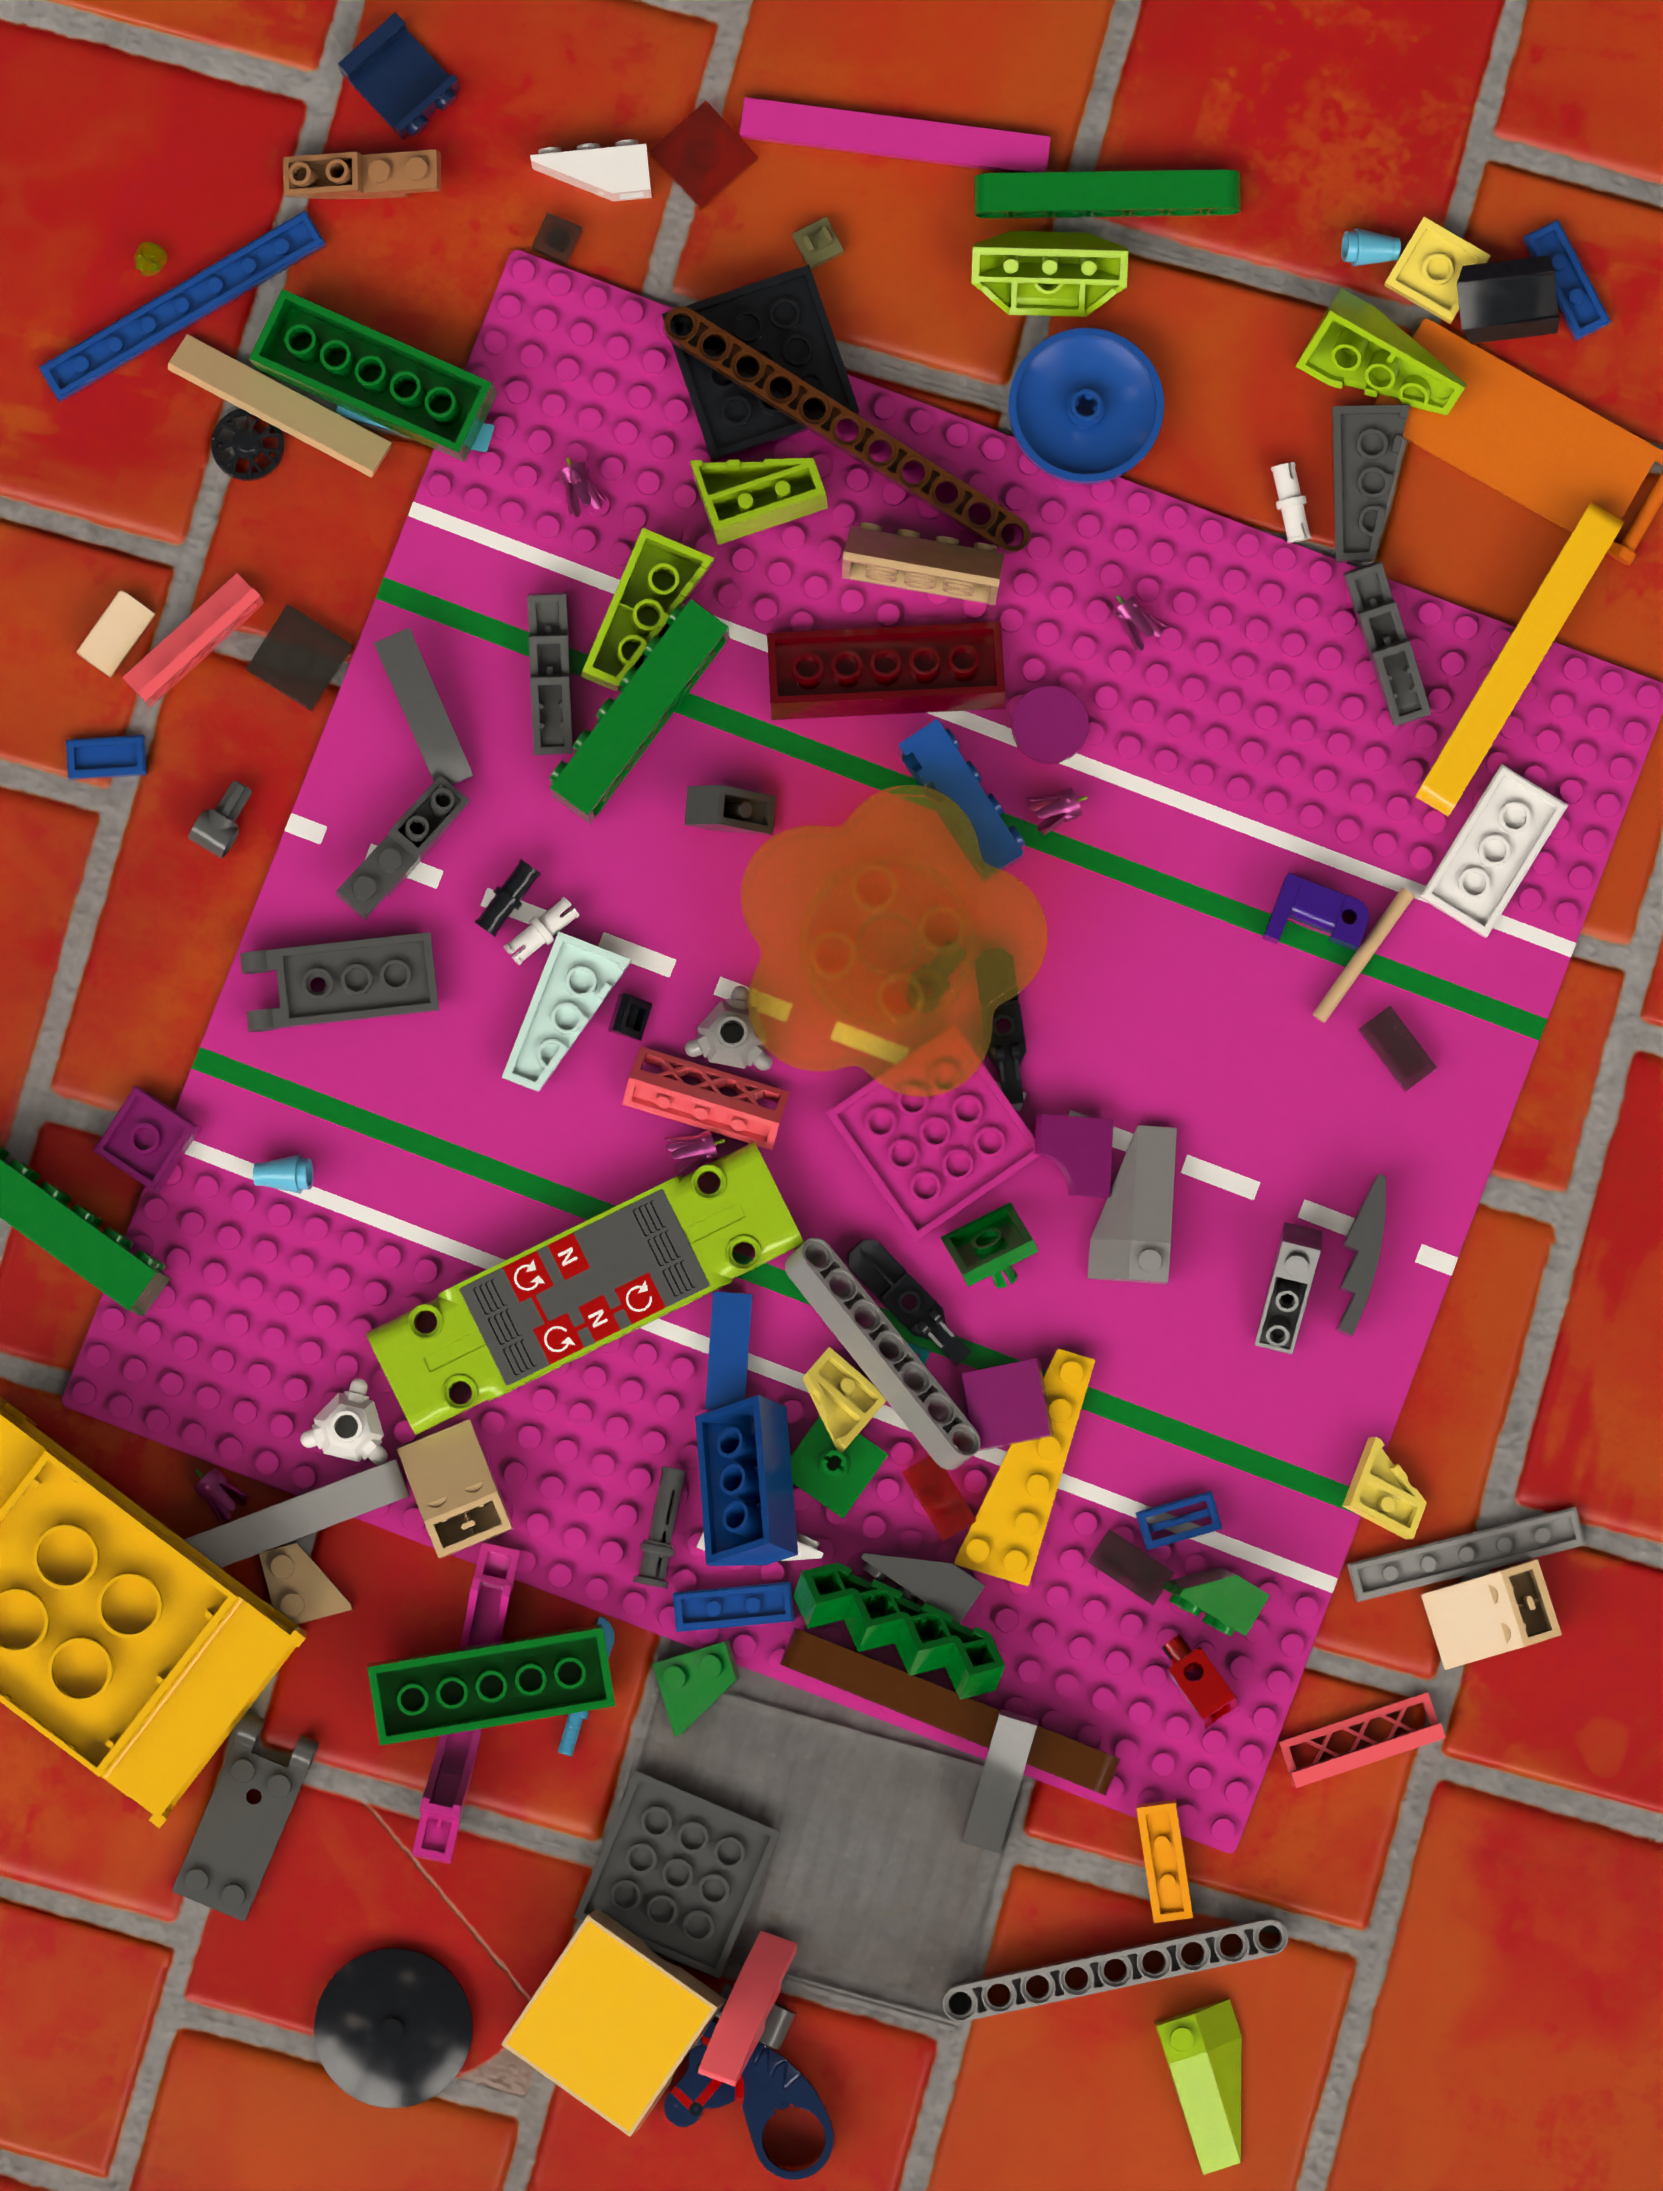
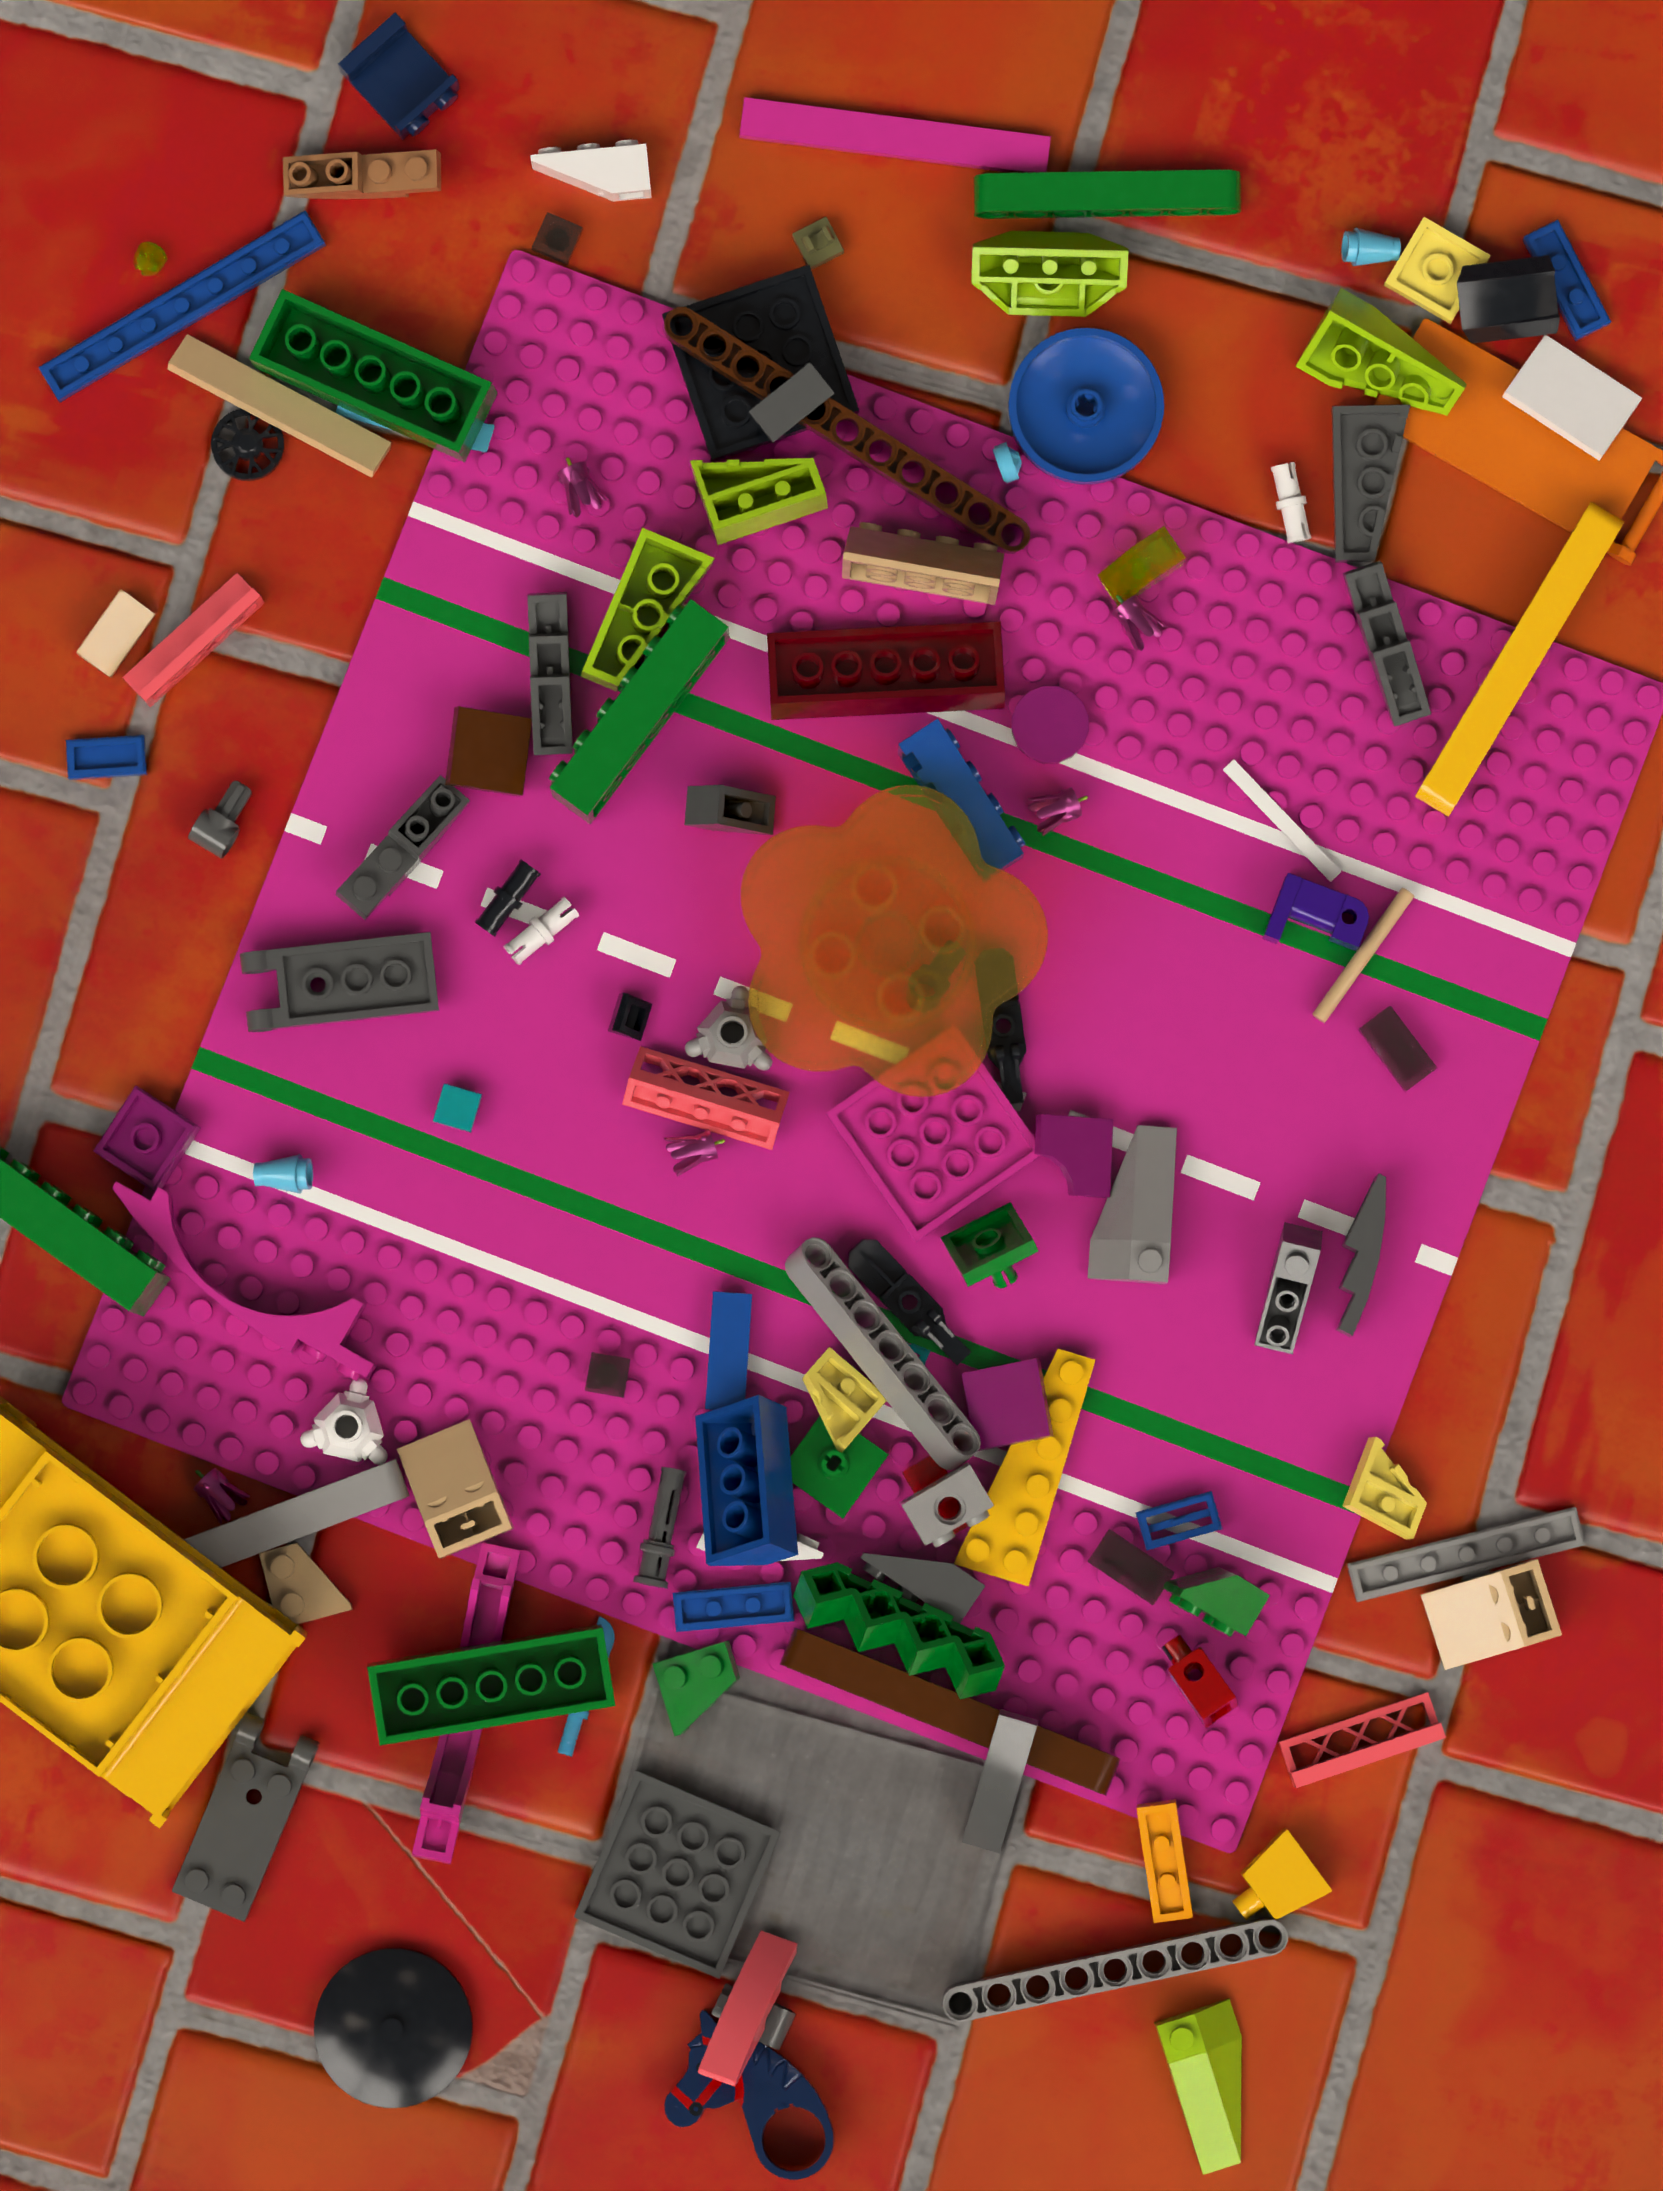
clear smoke tile [245,604,354,712] -> none
panel [366,1142,804,1435] -> none
dark grey slope [374,627,474,785] -> none
yellow tile [501,1908,726,2137] -> none
light aqua wing [502,931,632,1092] -> none
clear red tile [649,101,758,210] -> none
white tile [1419,764,1568,938] -> none
none -> dark pink slope [112,1181,377,1381]
none -> teal tile [433,1084,482,1133]
none -> reddish brown tile [445,706,532,797]
none -> clear smoke plate [585,1352,631,1398]
none -> dark grey tile [748,363,834,443]
none -> light grey brick [899,1462,994,1547]
none -> medium azure tile [992,442,1022,483]
none -> clear neon green slope [1097,526,1186,606]
none -> white sticker [1223,759,1342,882]
none -> yellow torso [1232,1828,1332,1920]
none -> white tile [1502,335,1642,461]

